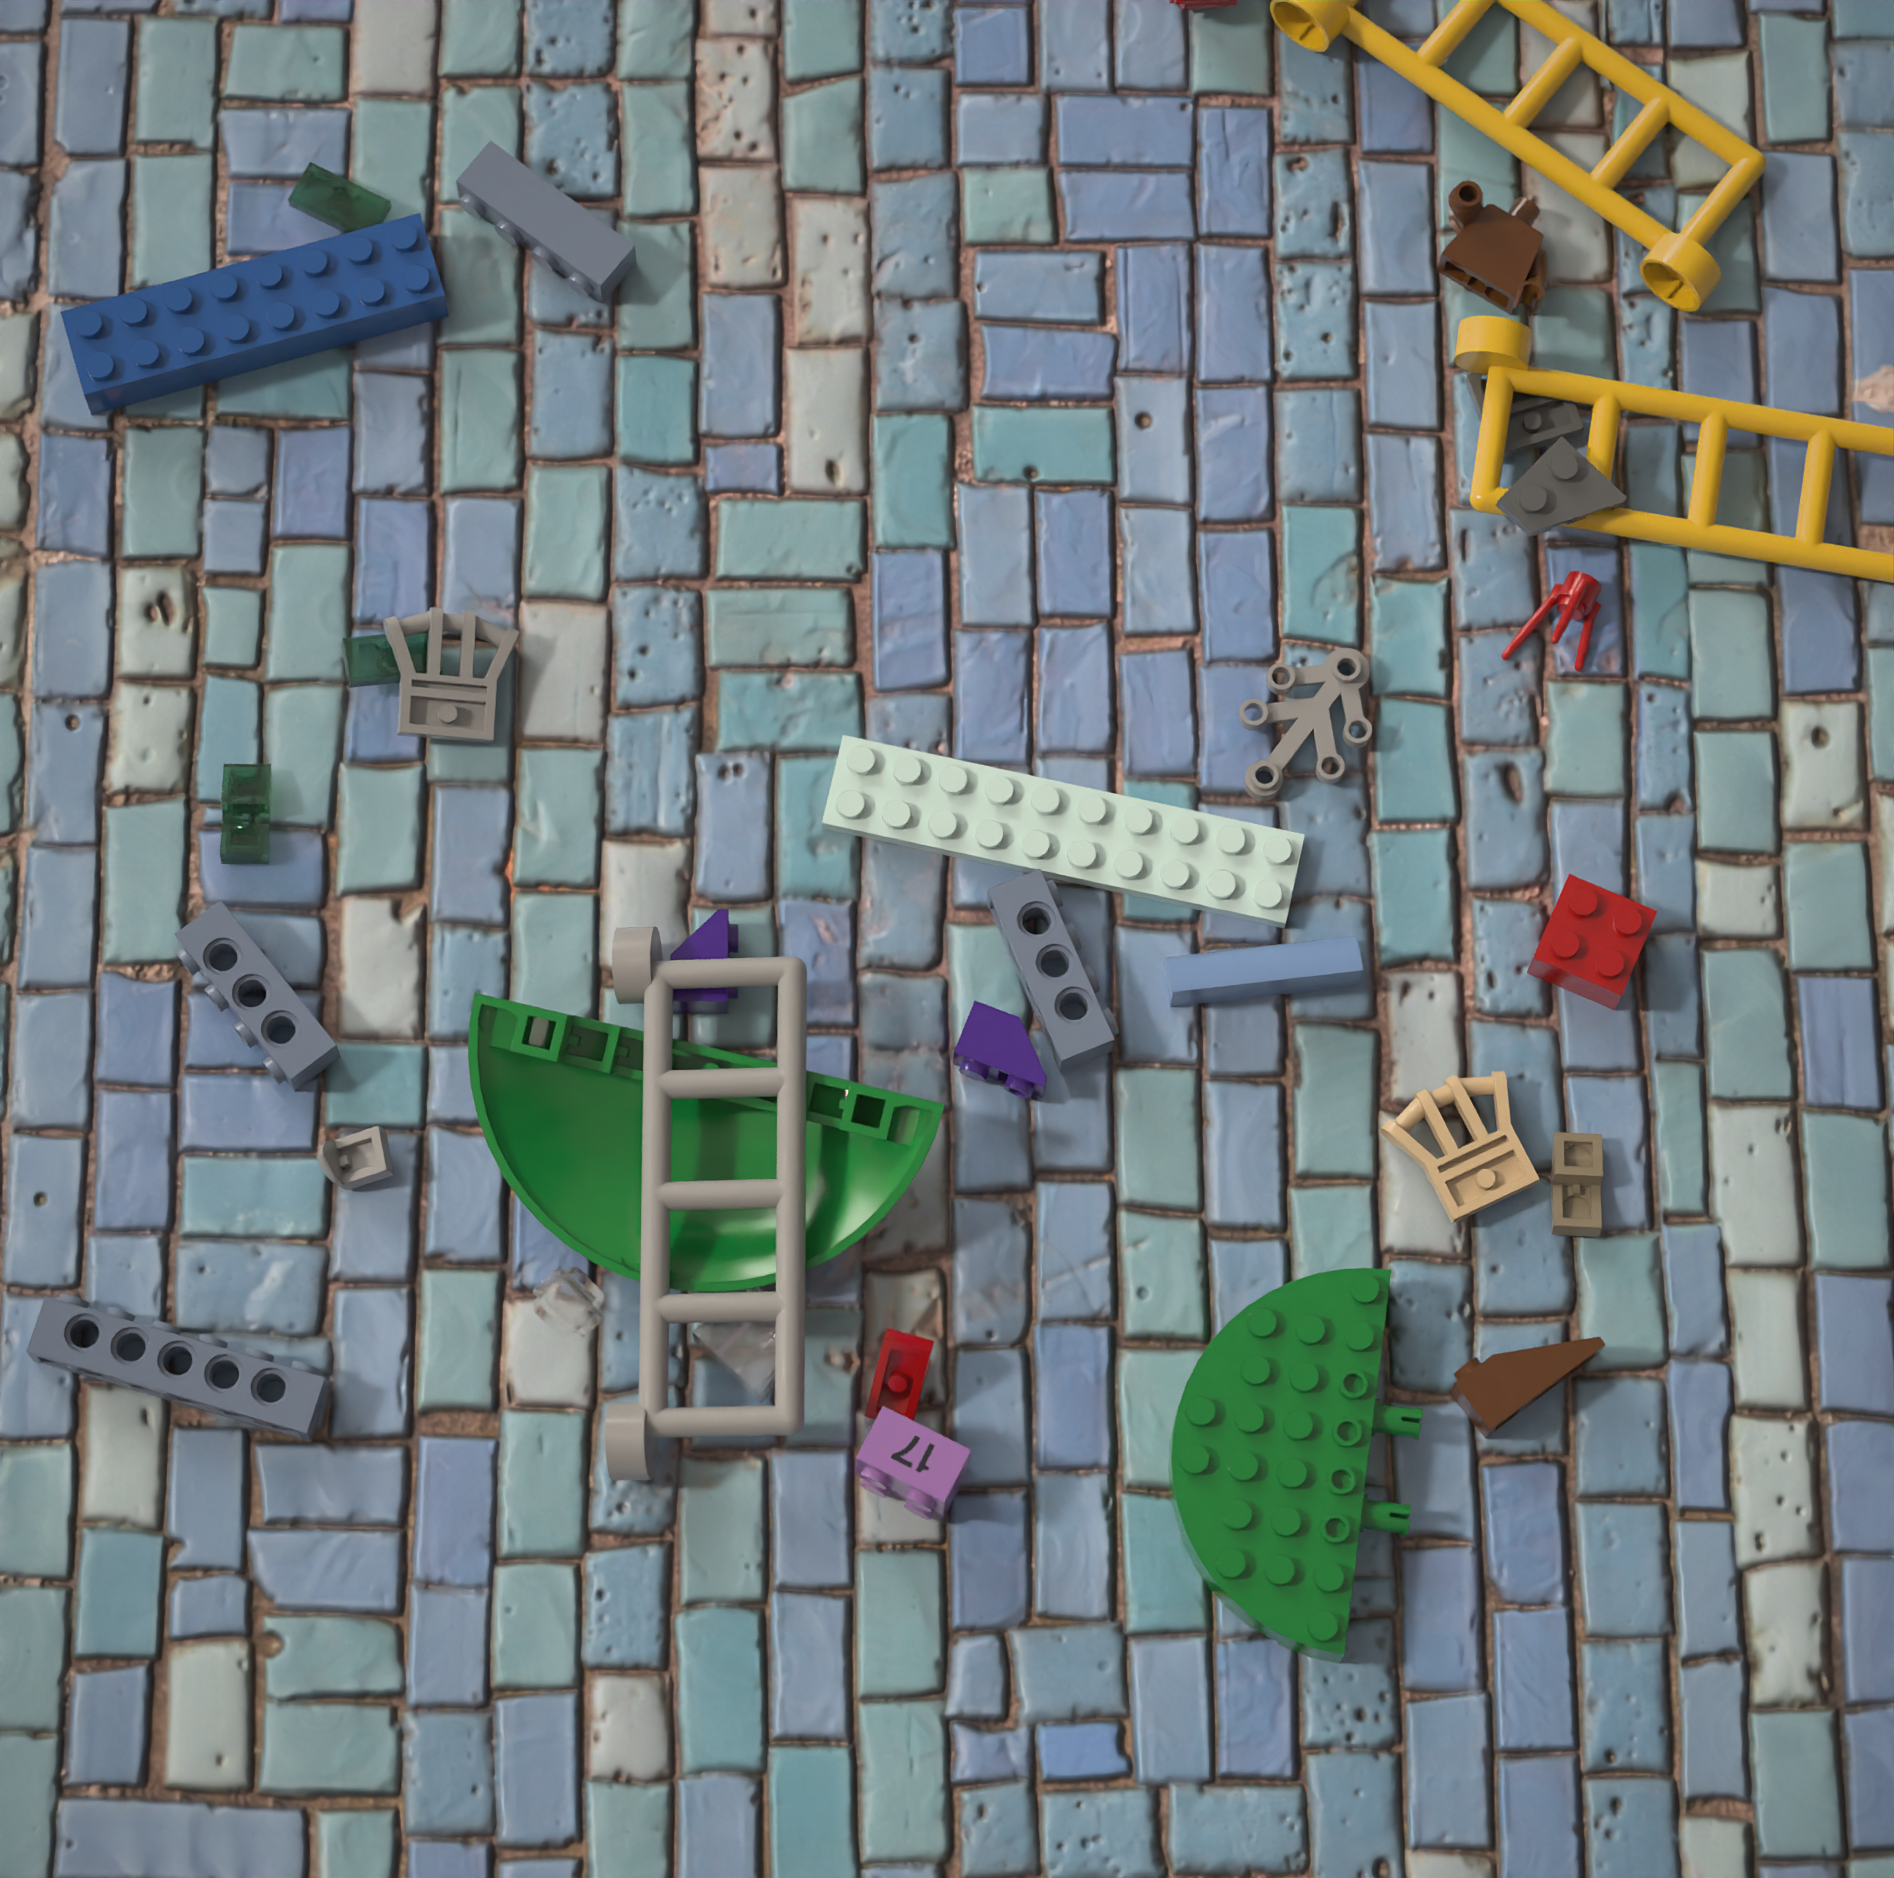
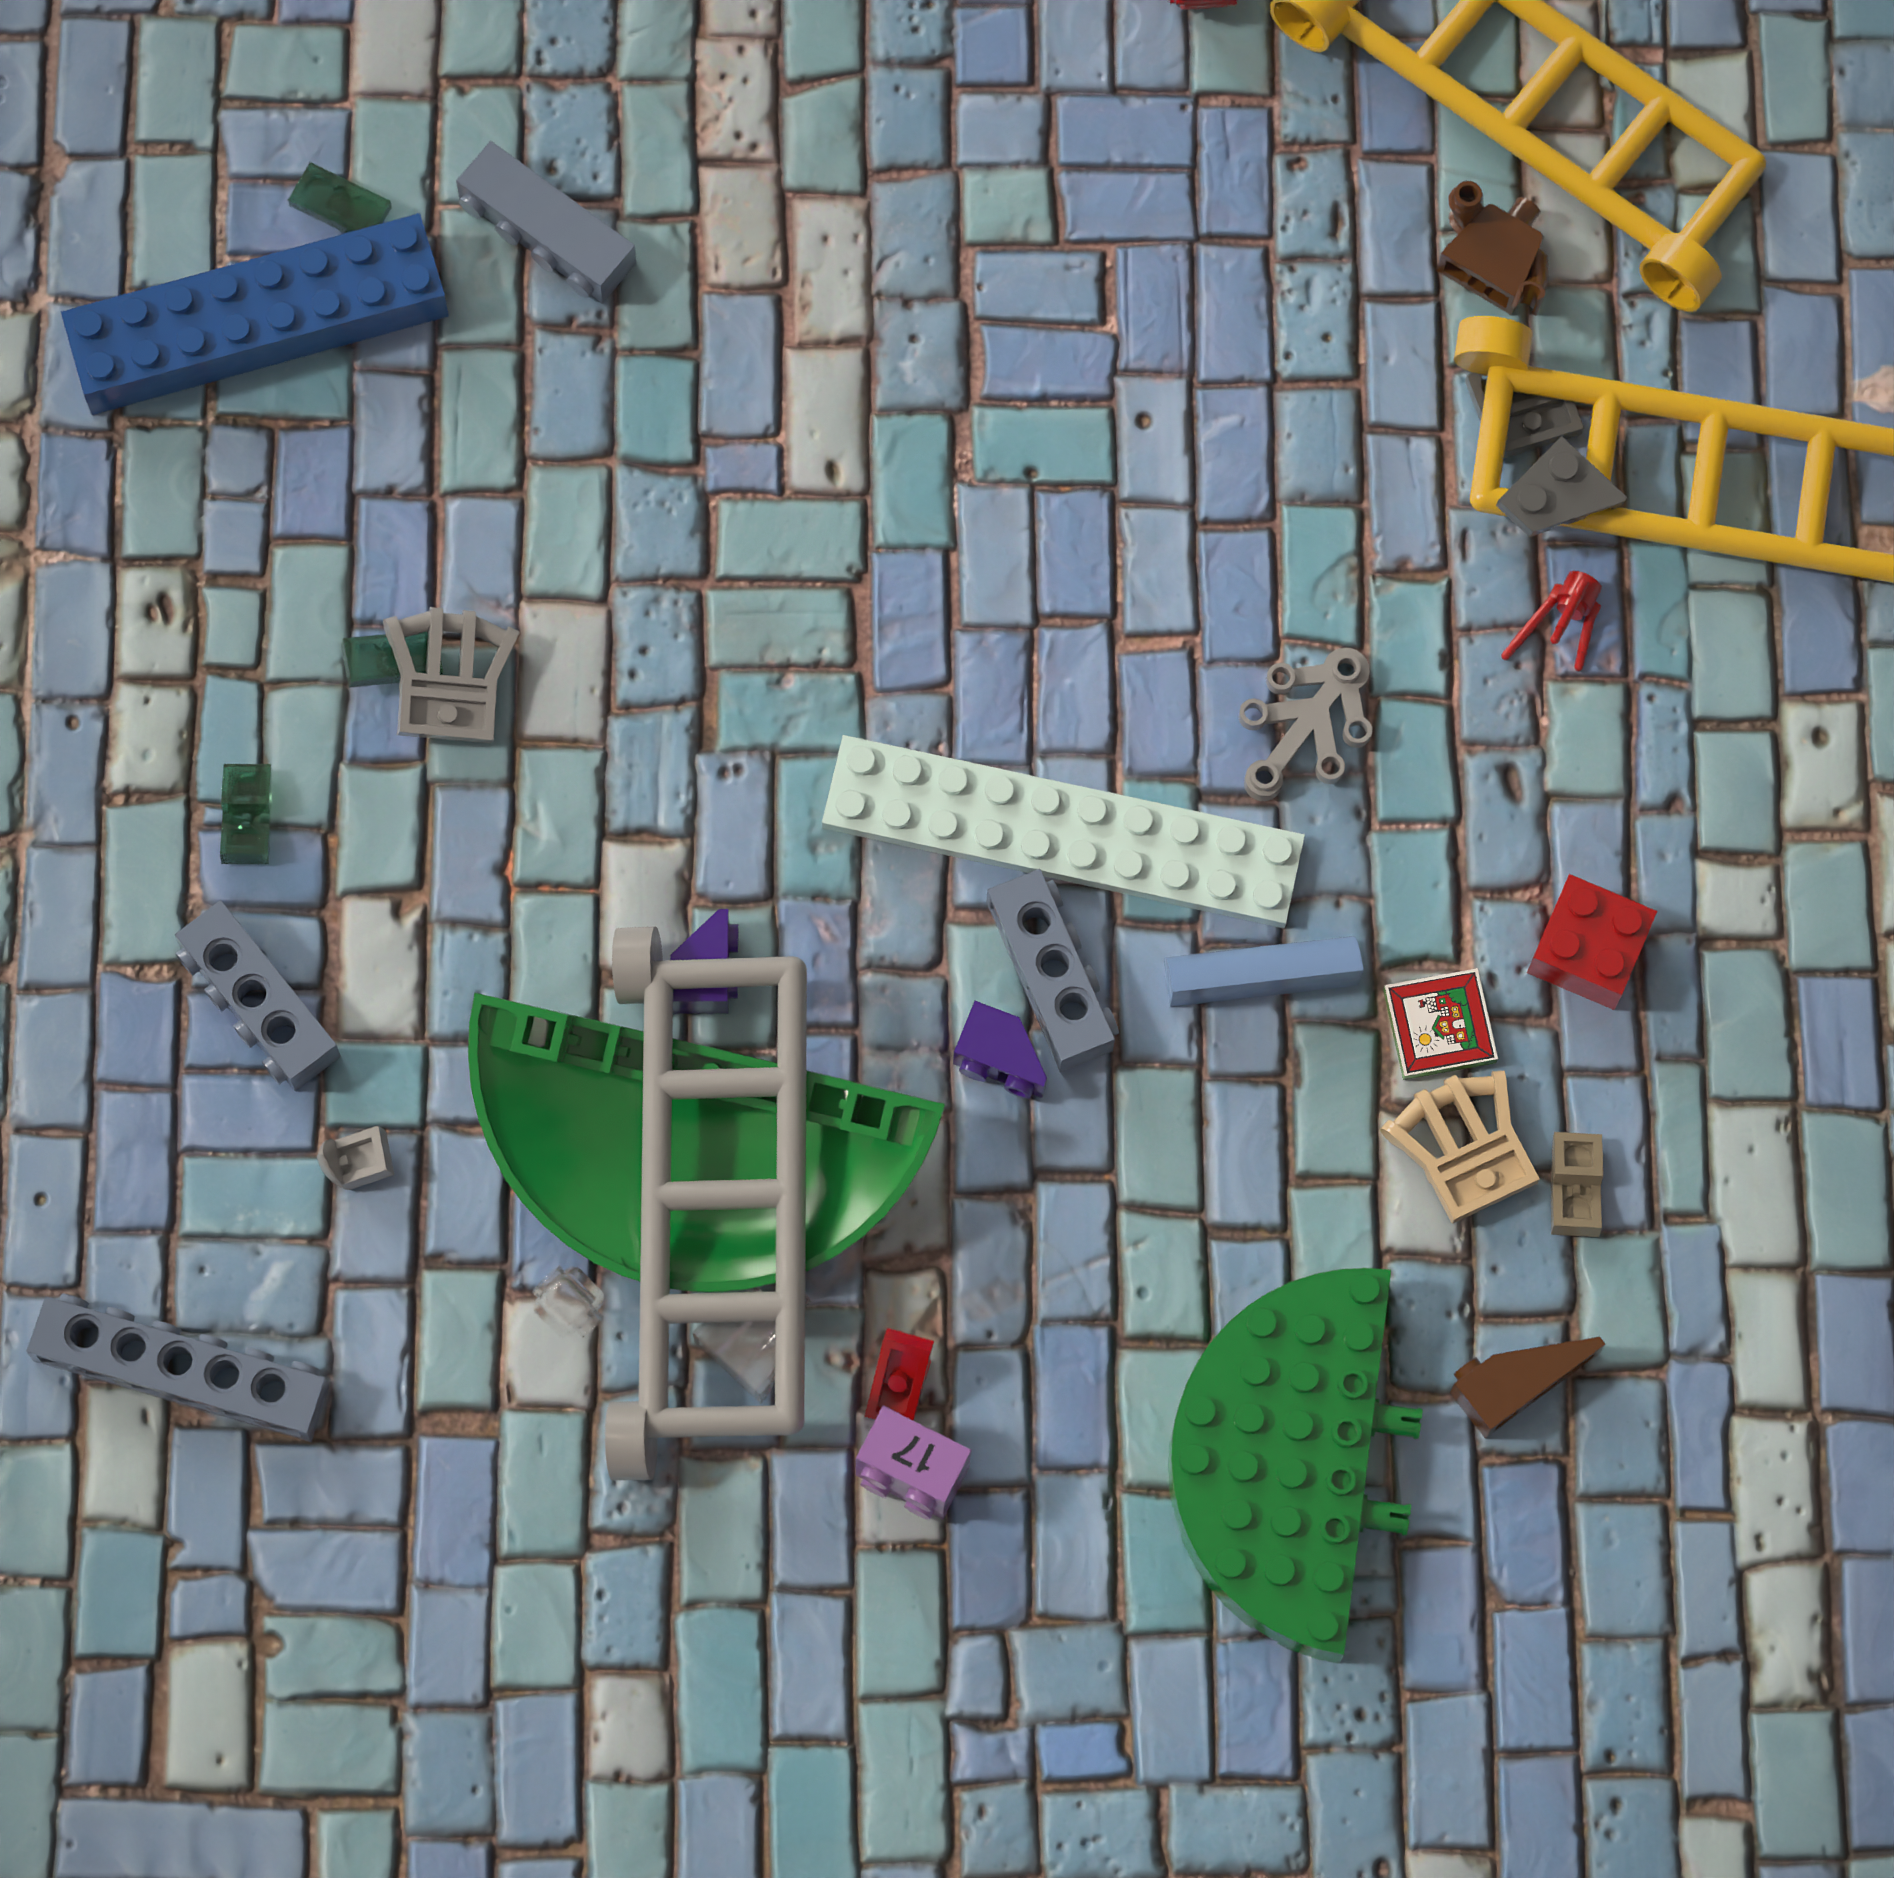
none -> tile [1383,968,1498,1080]

